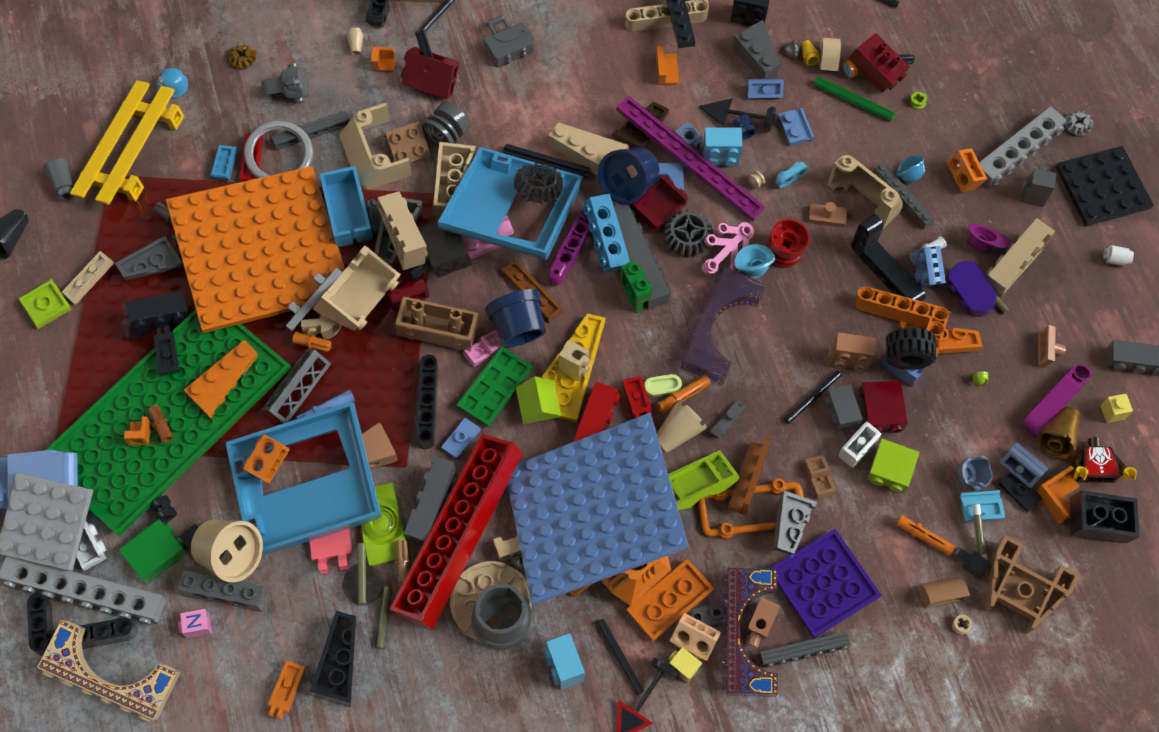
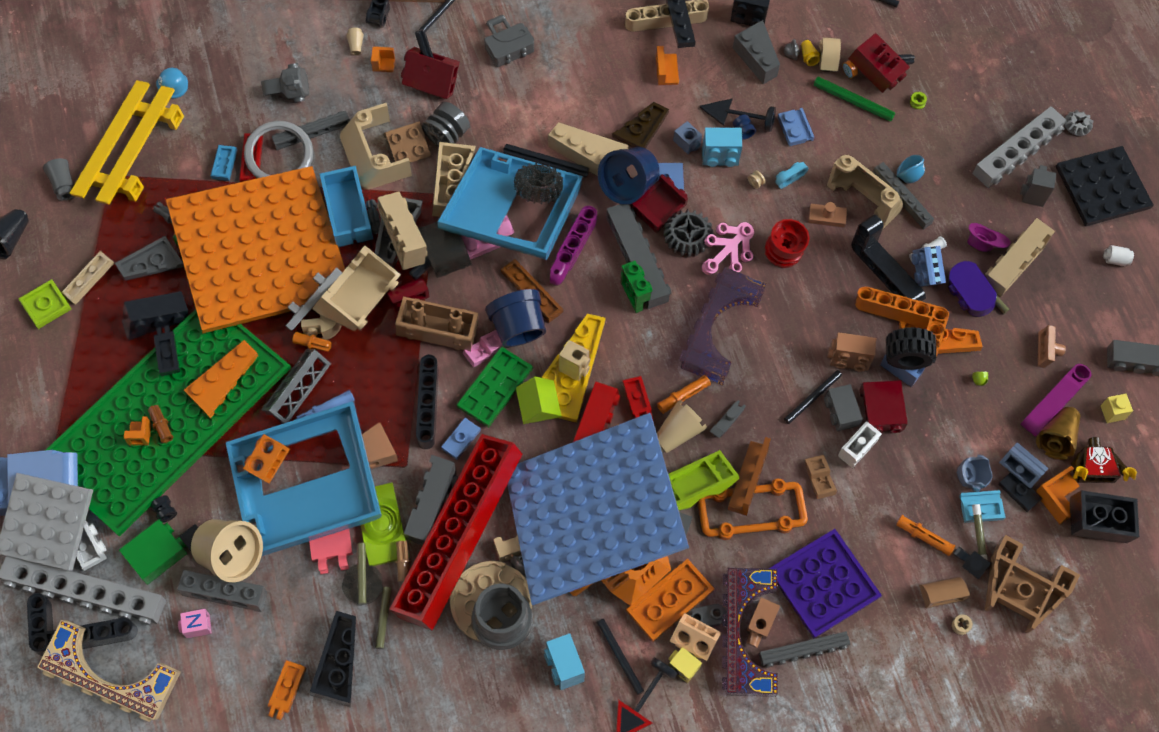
pearl gold gear [228,43,257,69] -> none
dark azure brick [583,194,630,273] -> none
magenta plate [616,96,765,222] -> none
yellowish green tile [644,374,682,397] -> none
medium azure helmet [734,244,776,278] -> none
medium blue plate [747,79,784,98] -> none
wing [773,491,817,555] -> none
lime brick [867,438,920,493] -> none
orange brick [946,148,987,193] -> none

